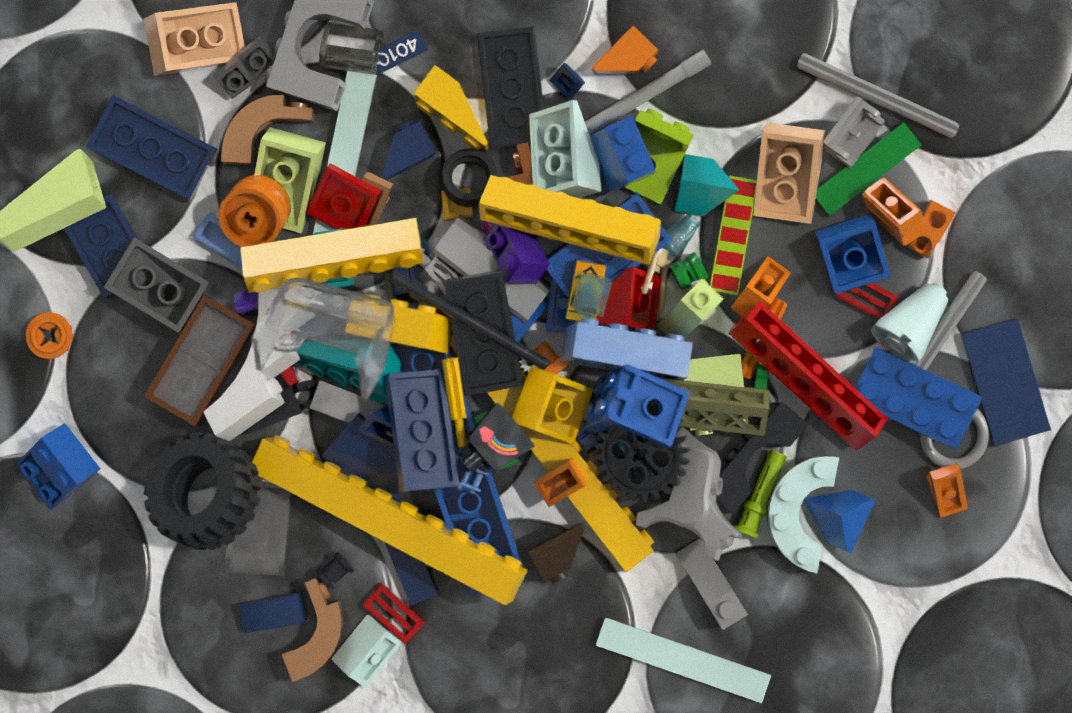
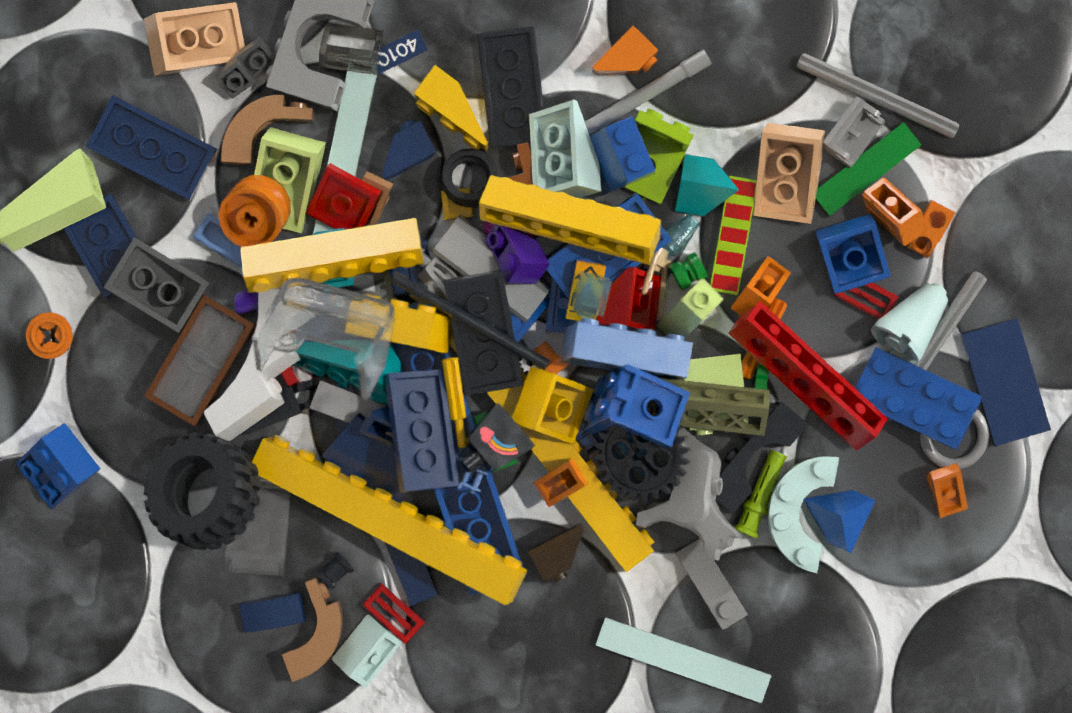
dark blue slope [549,63,585,101] -> none

